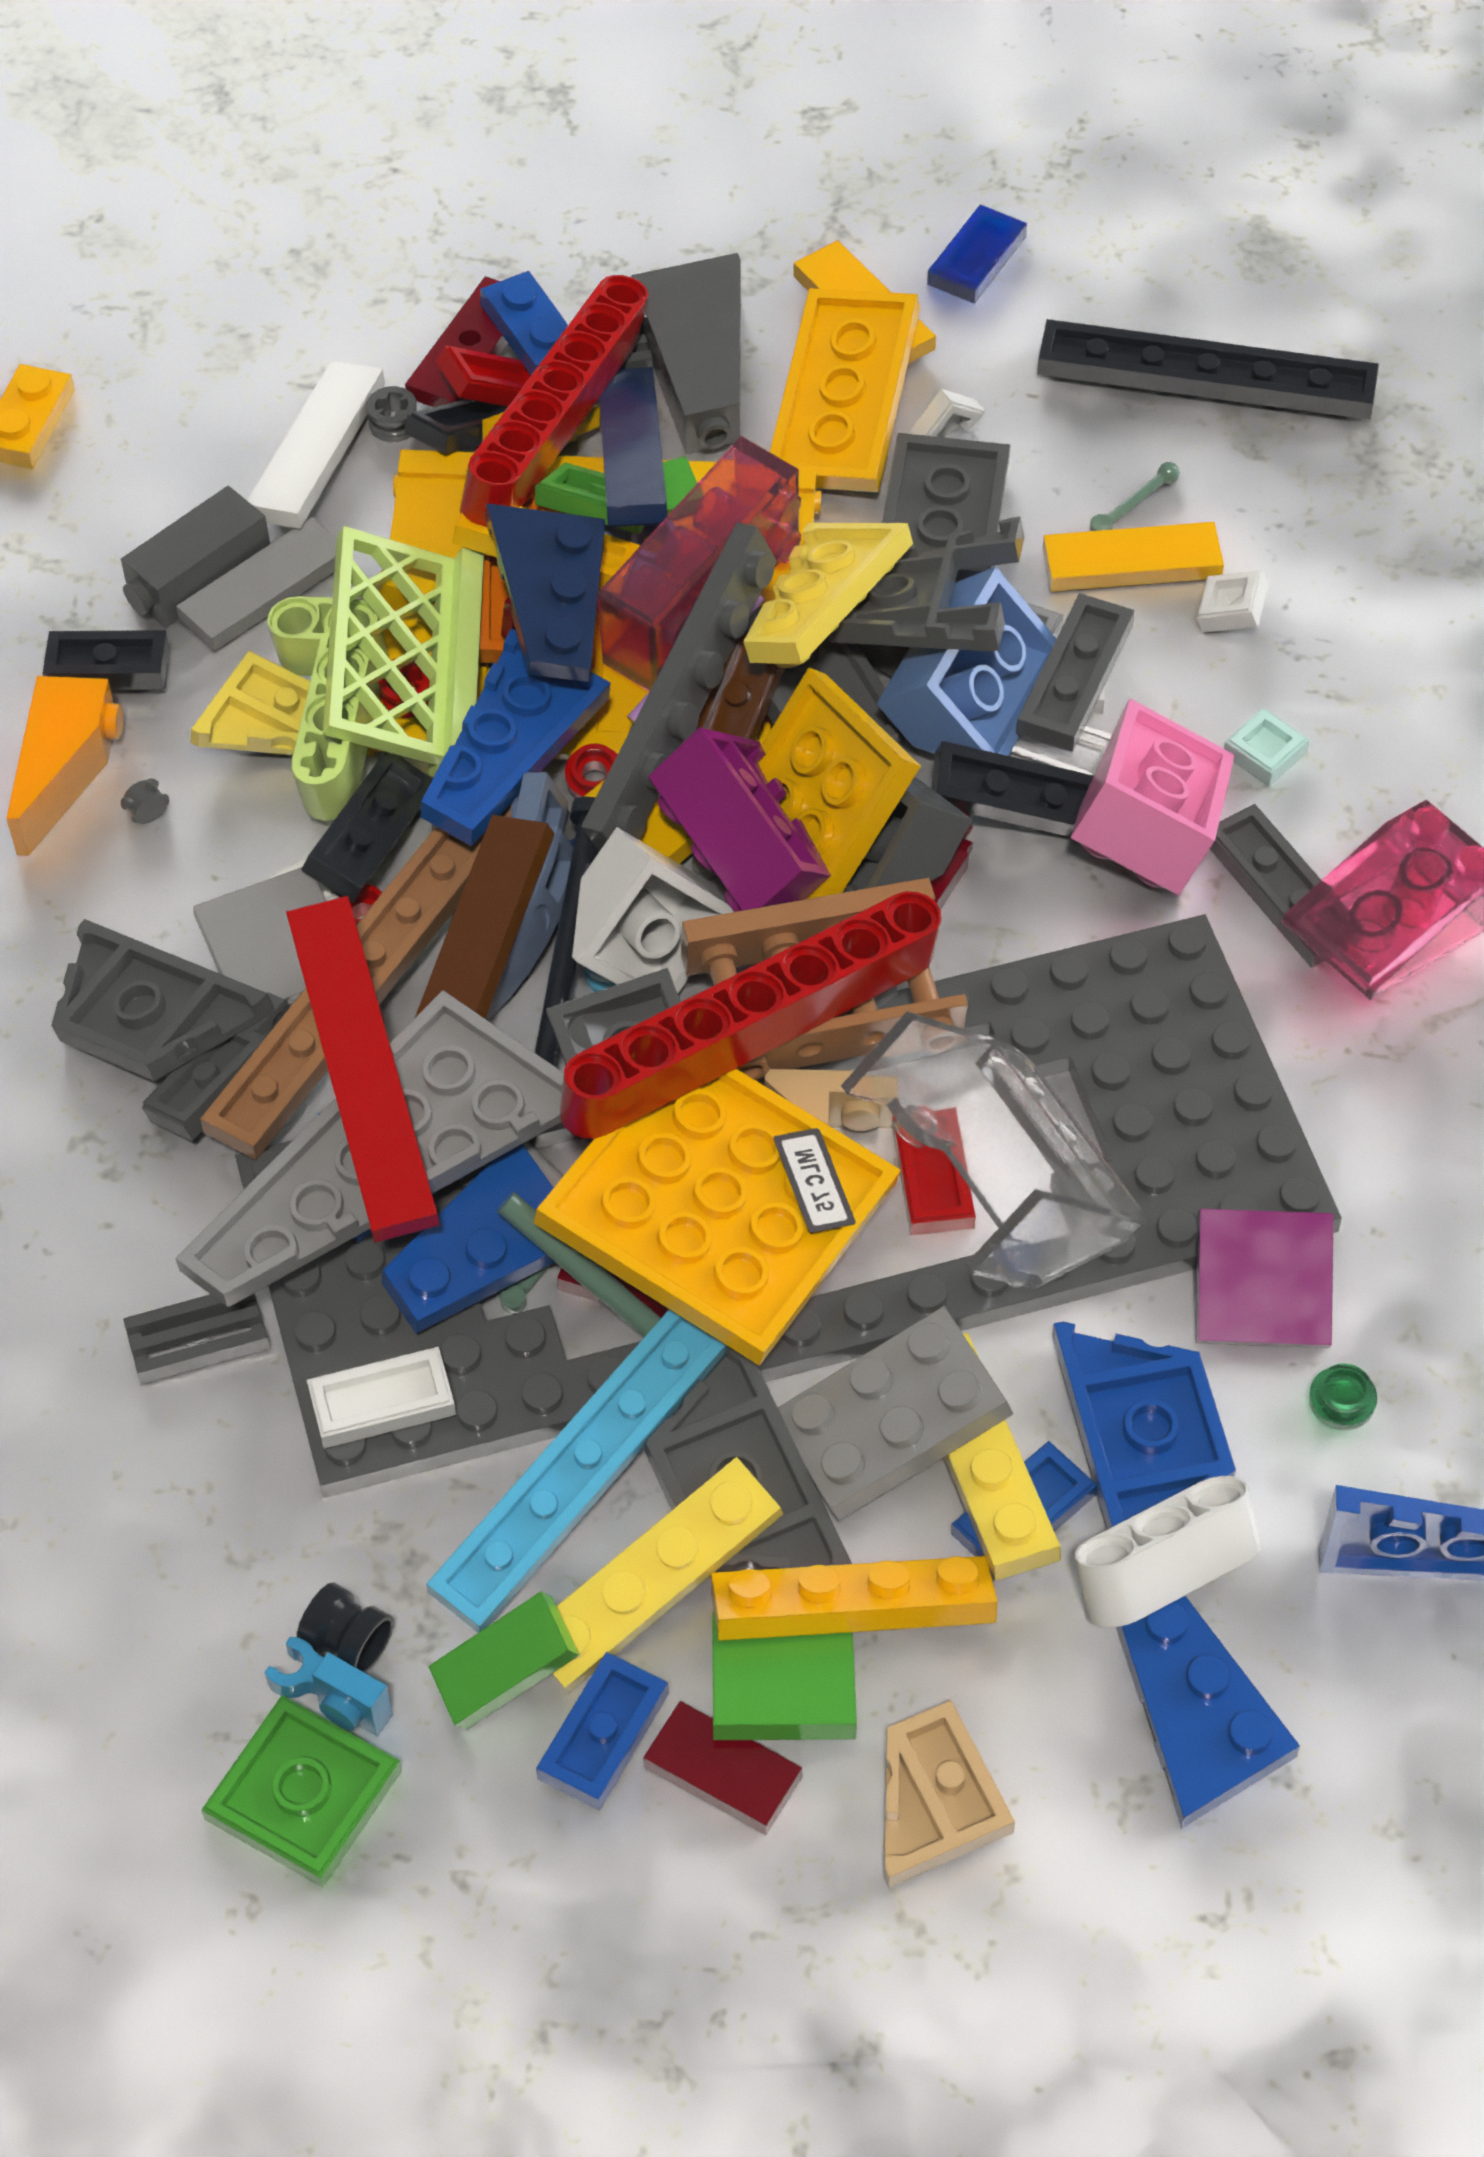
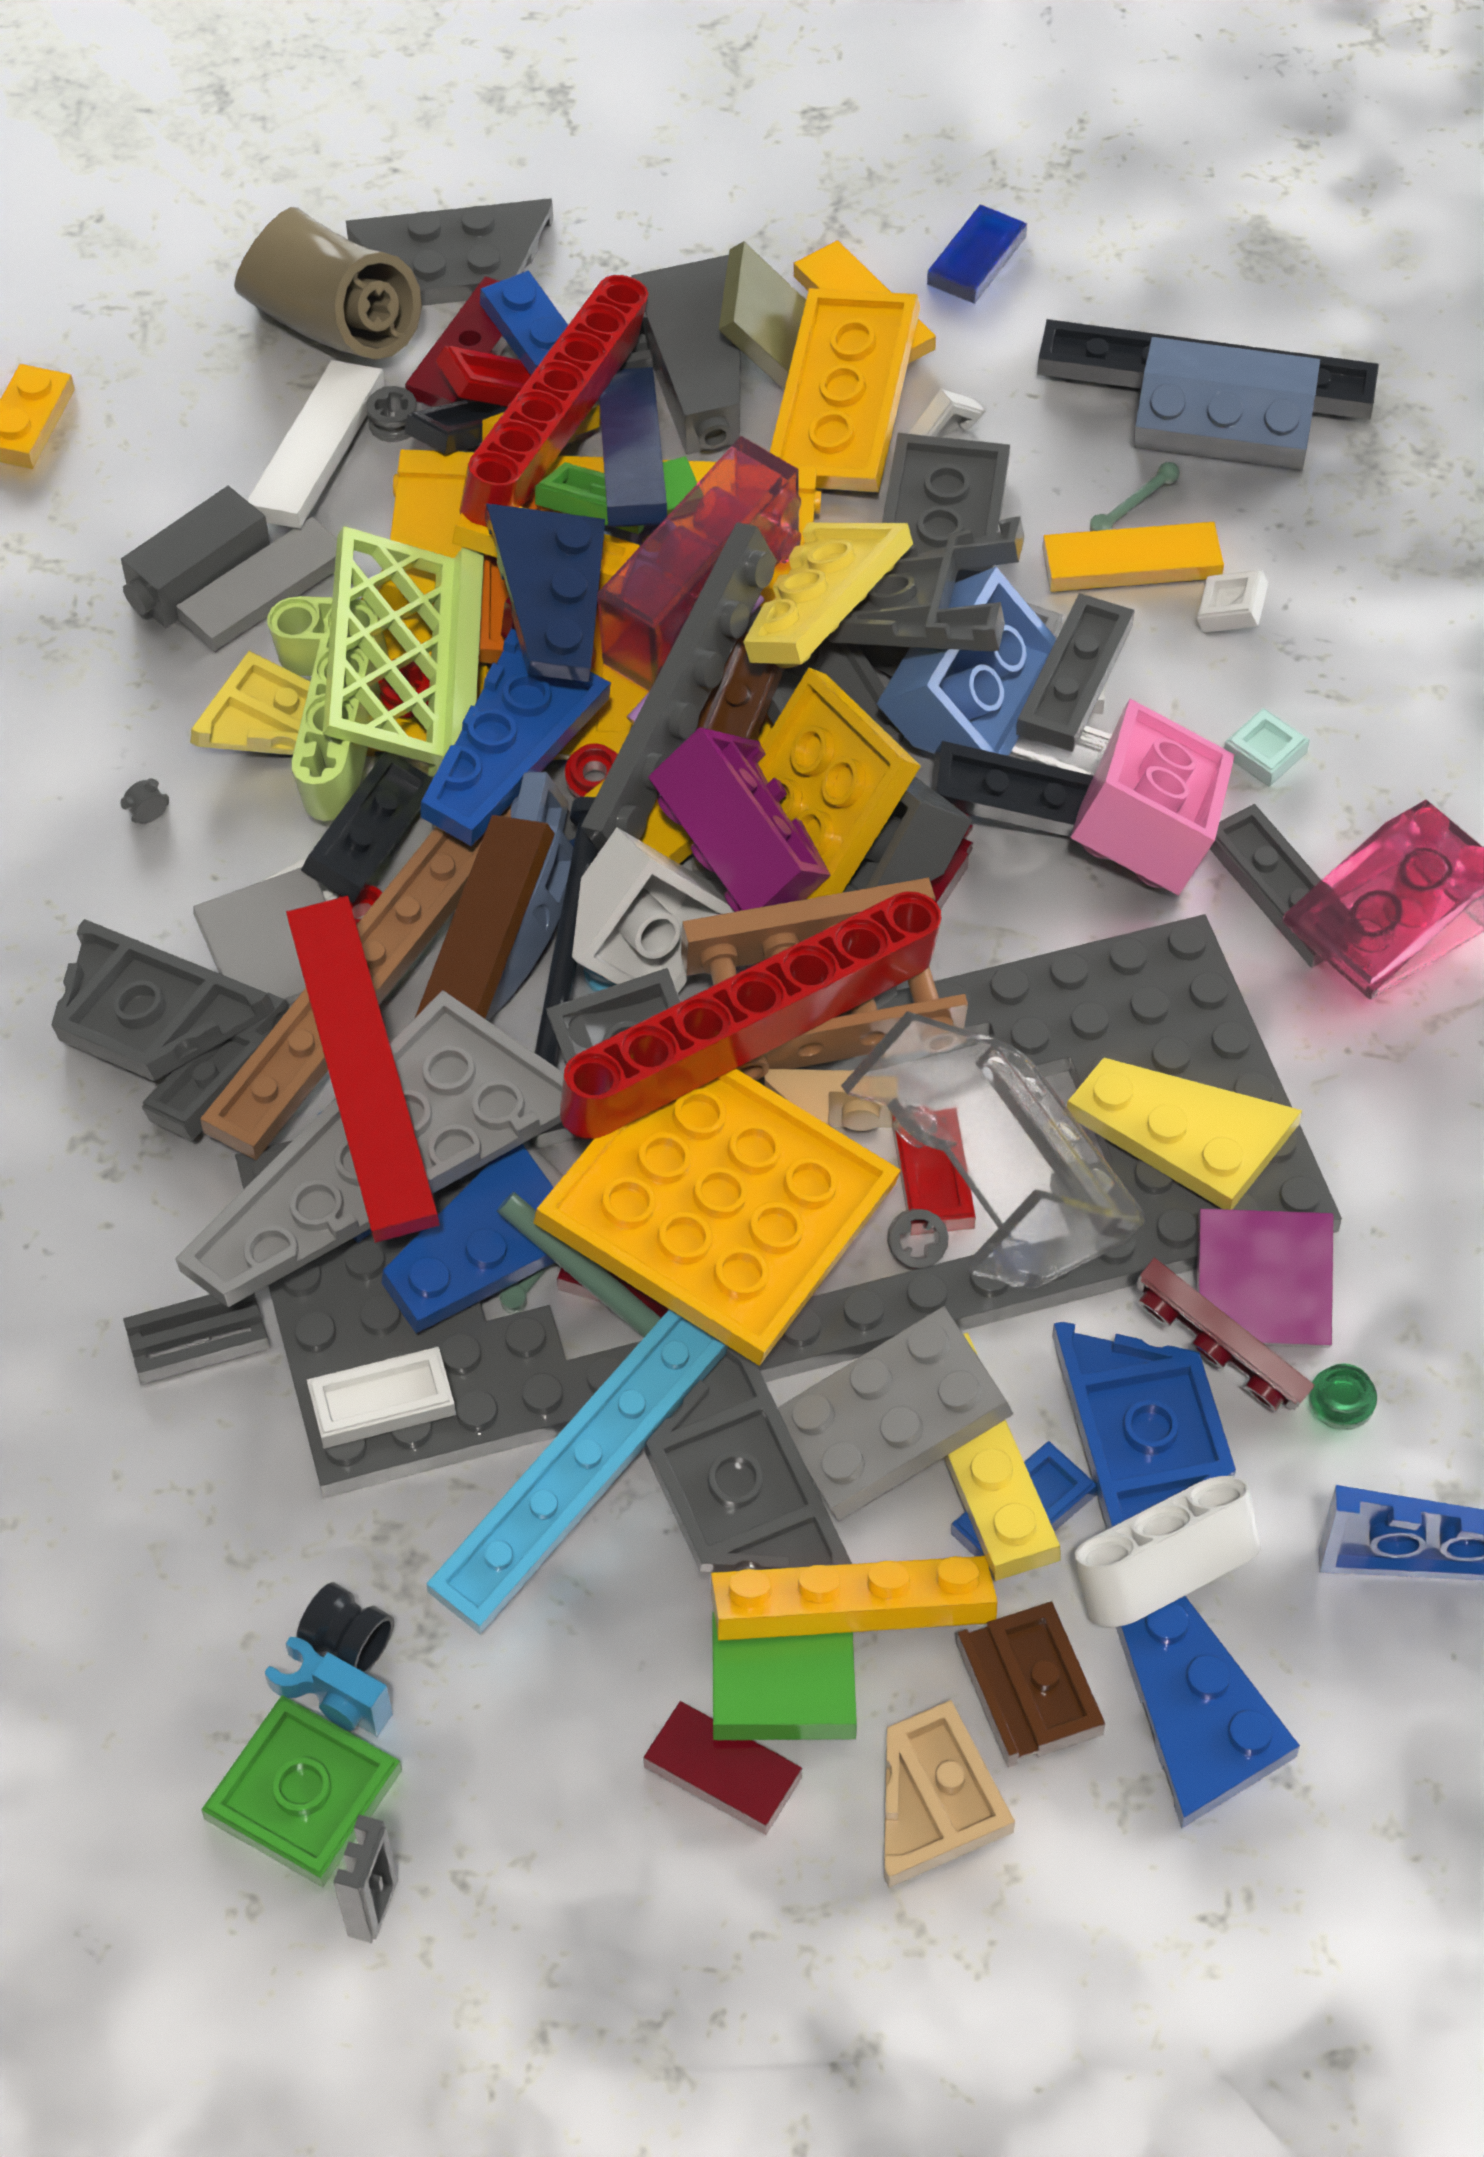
light orange slope [6,676,123,856] -> none
black plate [42,630,169,690] -> none
bright green tile [428,1591,579,1730] -> none
blue plate [536,1652,669,1811] -> none
light yellow plate [552,1457,783,1694] -> none
clear sticker [773,1128,856,1233] -> none
none -> dark tan brick [234,207,422,360]
none -> dark grey tile [333,1814,398,1943]
none -> dark grey wing [346,198,554,306]
none -> olive tile [719,241,806,390]
none -> dark grey bush [887,1208,949,1268]
none -> reddish brown plate [956,1601,1106,1767]
none -> light yellow wing [1066,1058,1302,1210]
none -> sand blue slope [1135,337,1320,471]
none -> tile [1136,1257,1315,1411]

